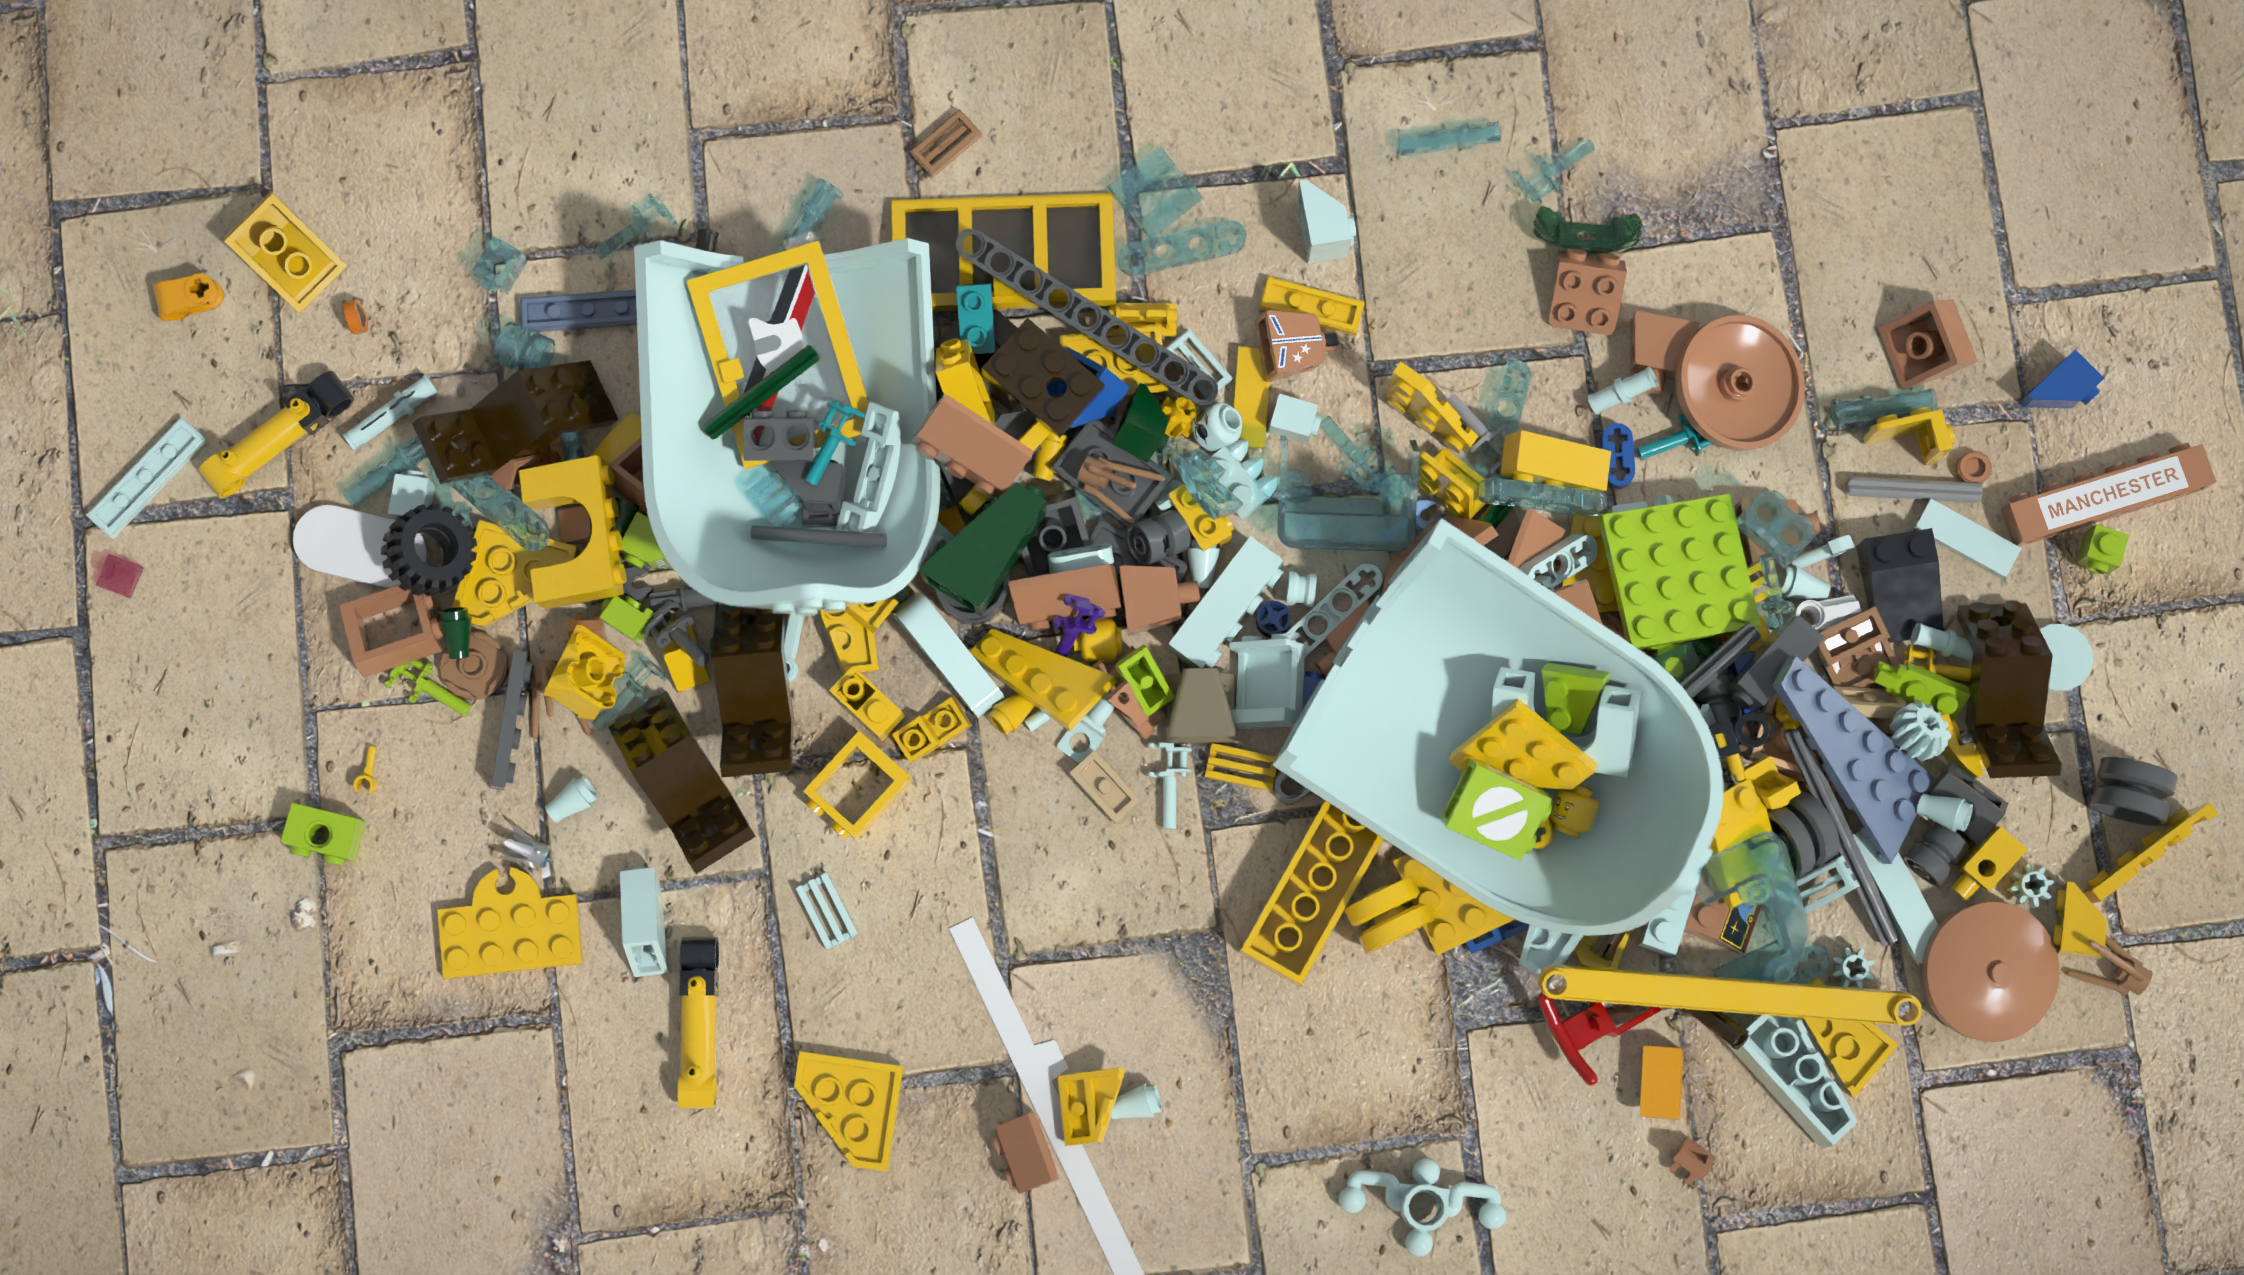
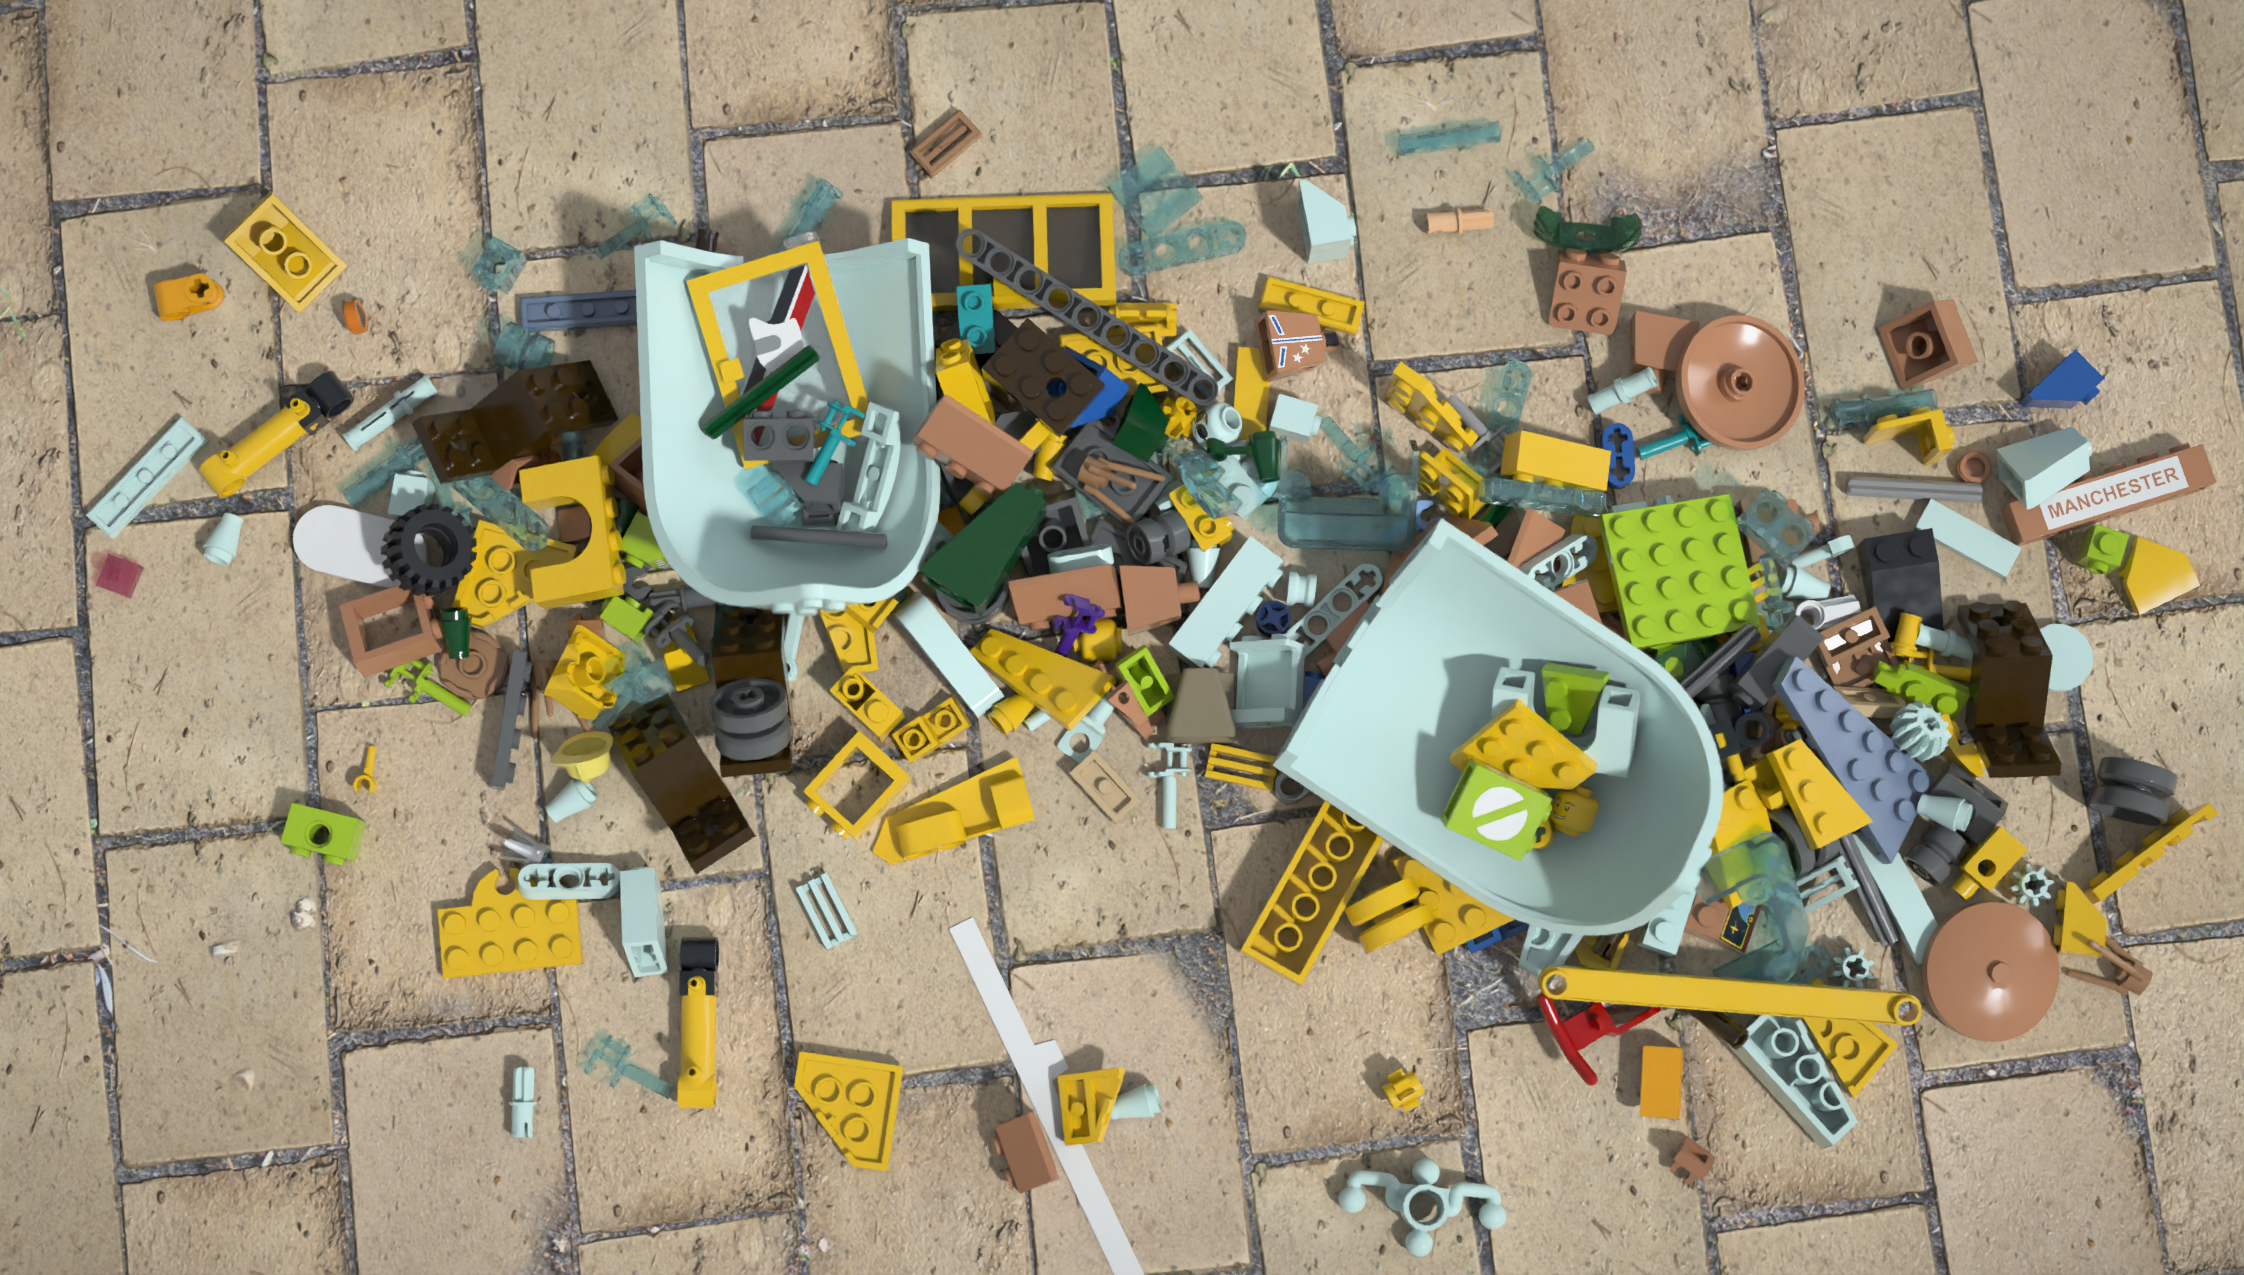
none -> light aqua cone [203,513,243,566]
none -> light aqua axle [508,1067,537,1138]
none -> light aqua beam [518,863,620,900]
none -> light yellow piece [550,731,614,783]
none -> clear light blue piece [584,1035,674,1099]
none -> clear light blue tile [603,659,677,705]
none -> dark grey wheel [709,678,792,760]
none -> yellow panel [872,757,1035,866]
none -> dark green hand [1206,438,1254,462]
none -> dark green cone [1246,431,1280,483]
none -> yellow gear [1381,1068,1425,1112]
none -> light nougat axle [1426,208,1494,235]
none -> yellow wing [1766,739,1873,851]
none -> yellow pin [1889,613,1922,658]
none -> light aqua slope [1996,426,2092,510]
none -> yellow slope [2118,535,2200,615]

